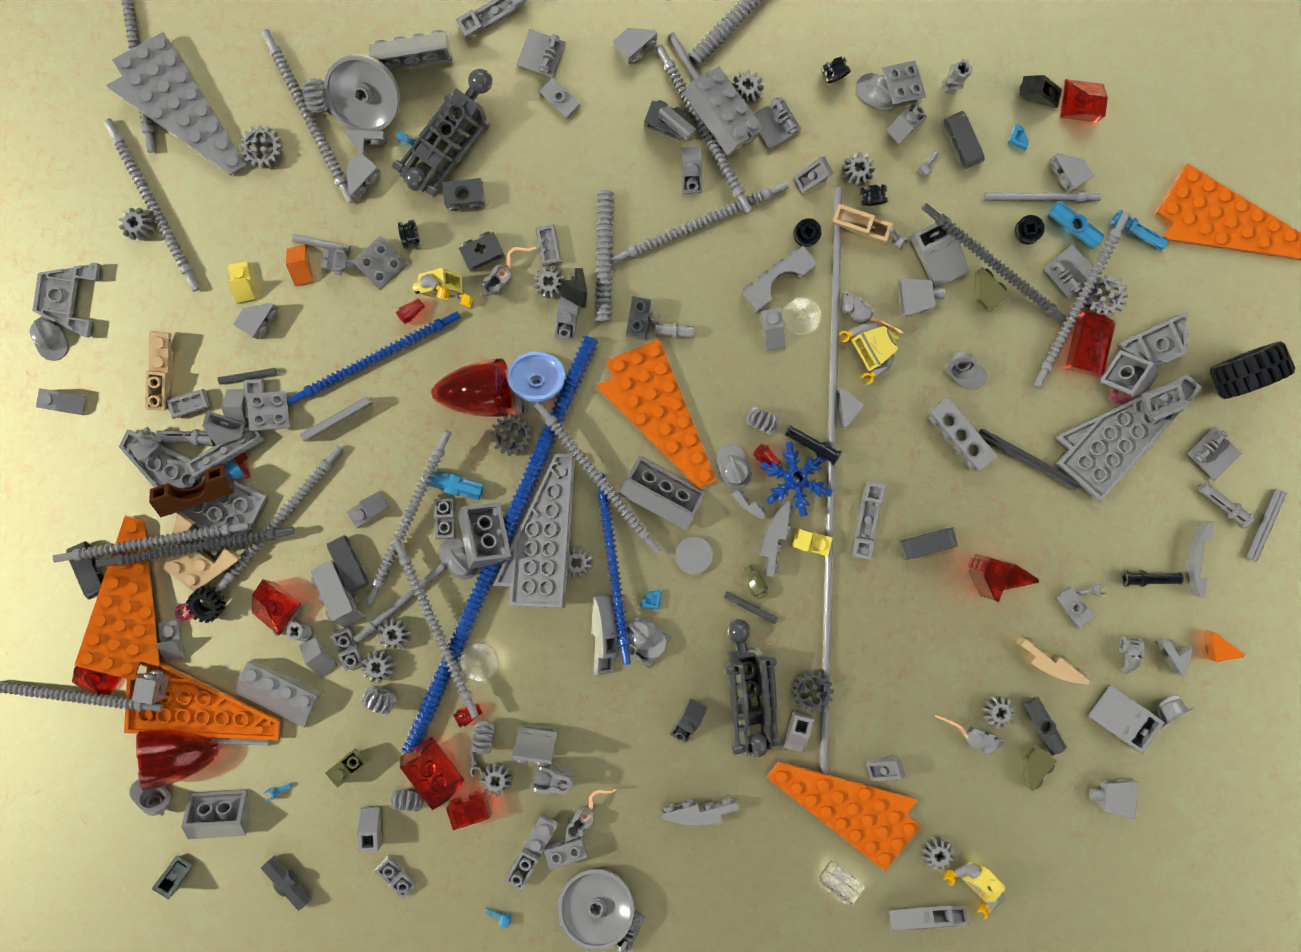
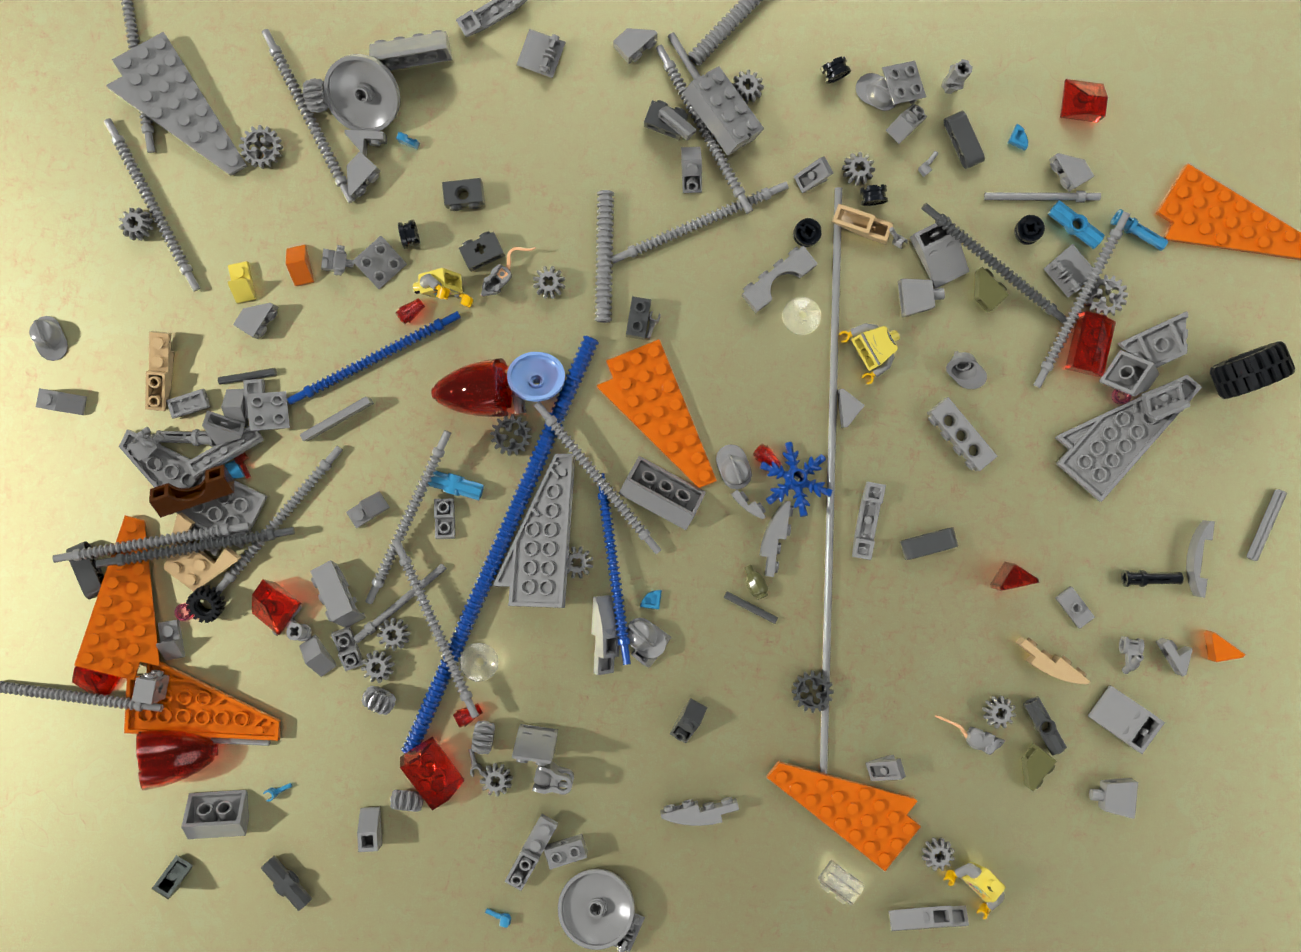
light grey wing [32,263,101,338] -> none
light grey piece [130,777,171,816] -> none
light grey slope [236,659,322,728] -> none
light grey bar [292,234,351,253] -> none
olive slope [325,748,368,788] -> none
dark grey beam [327,535,369,593] -> none
light grey slope [375,855,416,898] -> none
dark grey piece [392,68,493,197] -> none
light grey piece [438,538,479,580] -> none
clear red brick [446,791,492,830] -> none
light grey slope [458,502,511,569] -> none
light grey plate [535,224,562,266] -> none
light grey plate [539,78,580,119] -> none
light grey slope [555,296,580,340] -> none
pearl dark grey slope [561,268,587,308] -> none
light grey animal [565,789,617,842] -> none
light grey pin [655,323,695,338] -> none
light grey tile [675,536,713,574] -> none
dark grey piece [725,619,783,757] -> none
light grey gear [746,407,779,434] -> none
light grey hinge [754,97,802,149] -> none
light grey slope [759,307,785,351] -> none
light grey slope [783,711,814,753] -> none
black pin [785,425,842,466] -> none
light yellow slope [791,528,833,556] -> none
light grey animal [842,290,904,334] -> none
clear red slope [968,554,1012,602] -> none
dark grey axle [978,428,1080,490] -> none
pearl dark grey slope [1019,75,1062,108] -> none
light grey hand [1077,584,1106,596] -> none
light grey piece [1157,695,1194,730] -> none
light grey hinge [1187,427,1242,481] -> none
light grey pin [1199,482,1255,528] -> none

